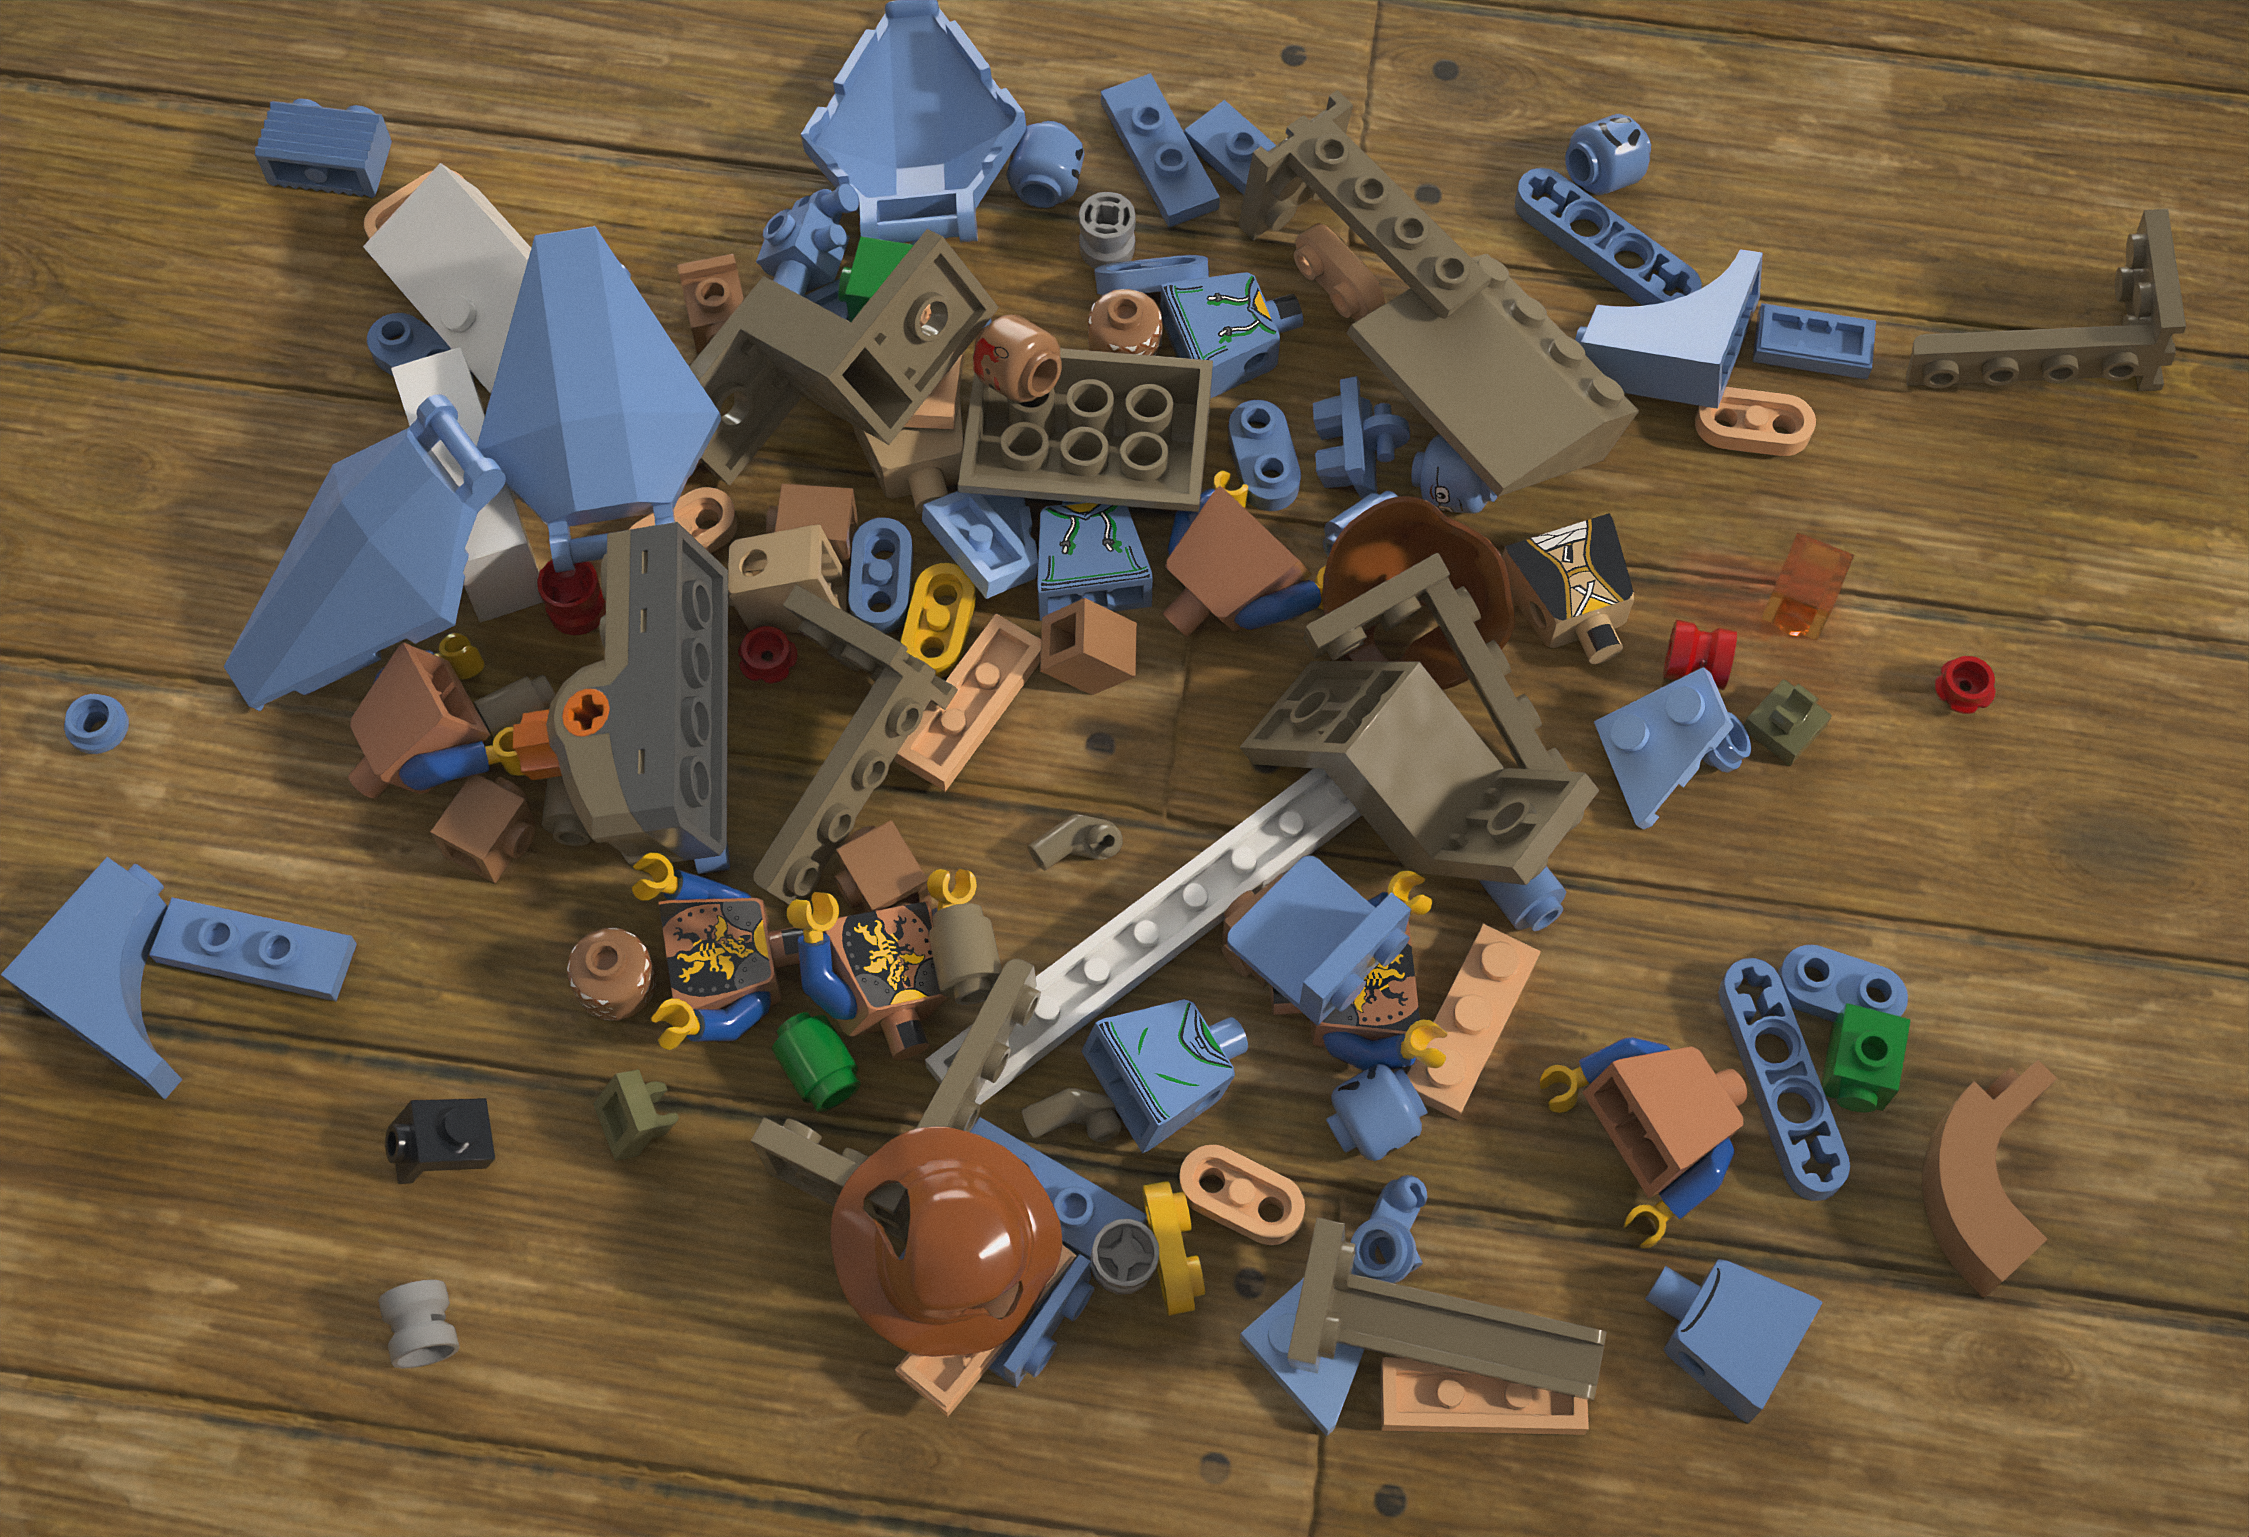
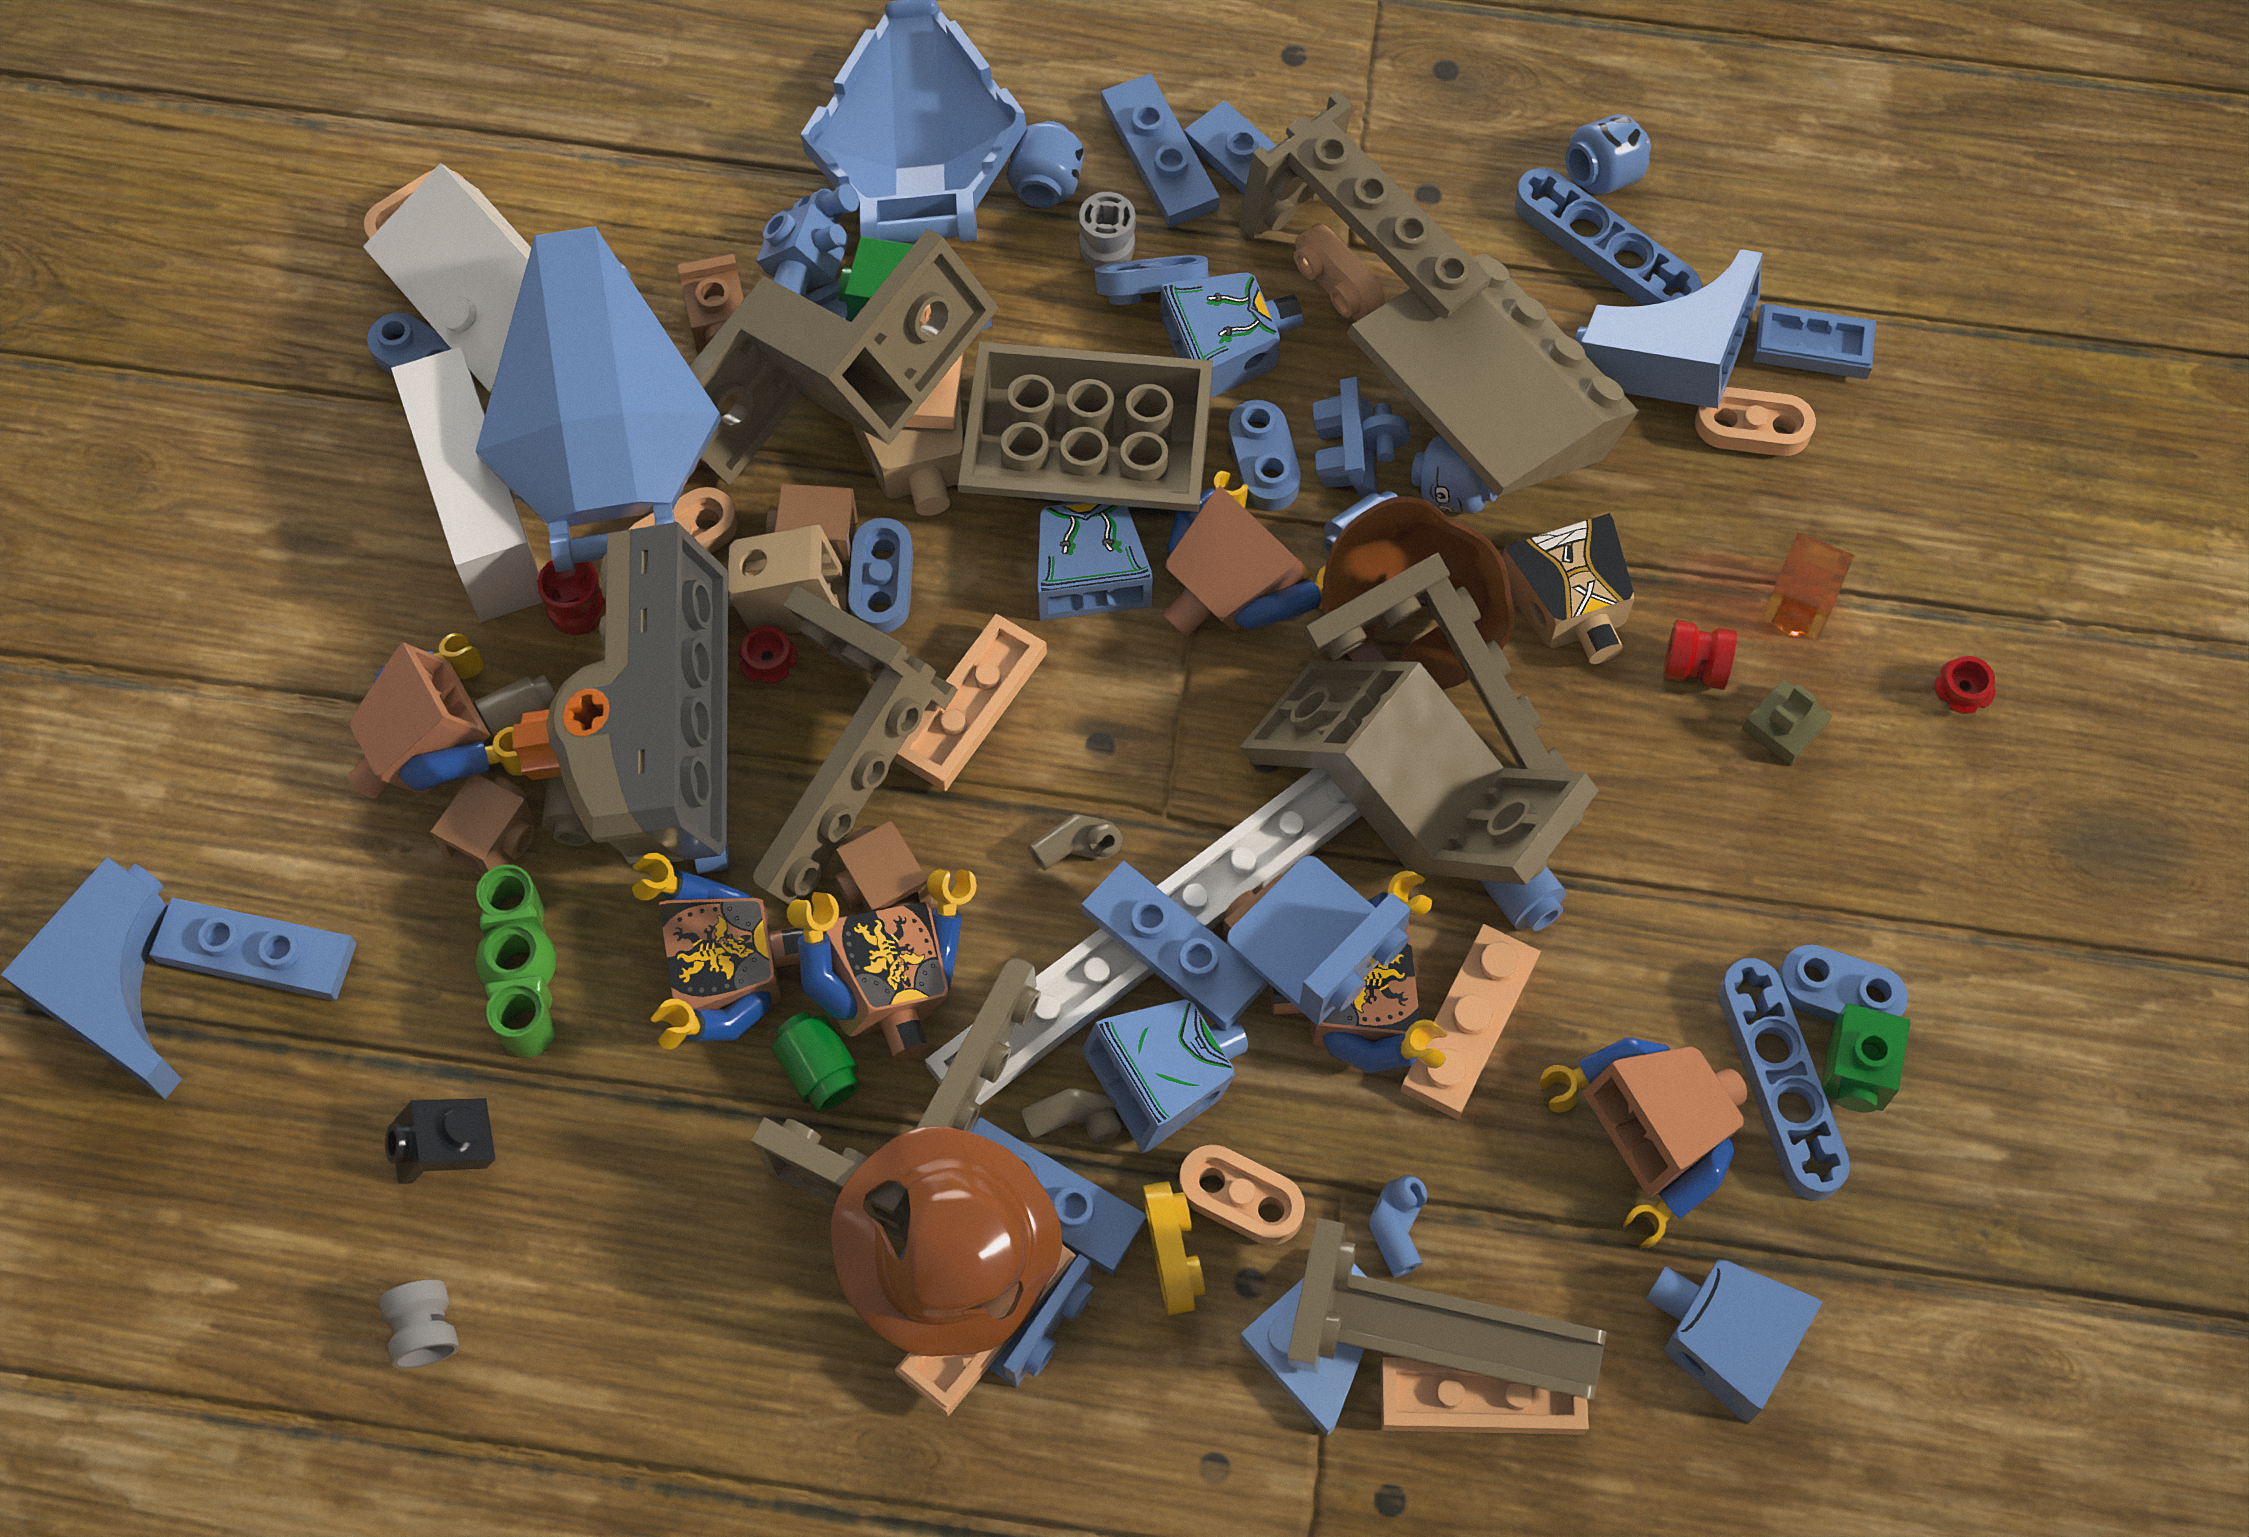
medium blue plate [64,694,129,754] -> none
medium blue windscreen [224,394,506,711] -> none
medium blue brick [255,99,392,198] -> none
medium nougat head [567,928,657,1021] -> none
olive tile [593,1069,679,1161] -> none
yellow plate [901,563,976,678] -> none
light blue wing [922,491,1038,599] -> none
dark tan brick [928,903,1002,1005] -> none
medium nougat head [973,314,1062,403] -> none
medium nougat brick [1040,598,1137,695] -> none
medium nougat head [1088,289,1163,356] -> none
light grey wheel [1090,1219,1159,1295] -> none
medium blue head [1326,1064,1428,1161] -> none
medium blue plate [1350,1217,1416,1284] -> none
light blue wing [1594,667,1734,830] -> none
medium blue plate [1702,712,1751,773] -> none
dark tan bracket [1906,209,2186,391] -> none
medium nougat arch [1922,1060,2058,1298] -> none
none -> bright green piece [475,865,557,1058]
none -> medium blue plate [1081,860,1268,1031]

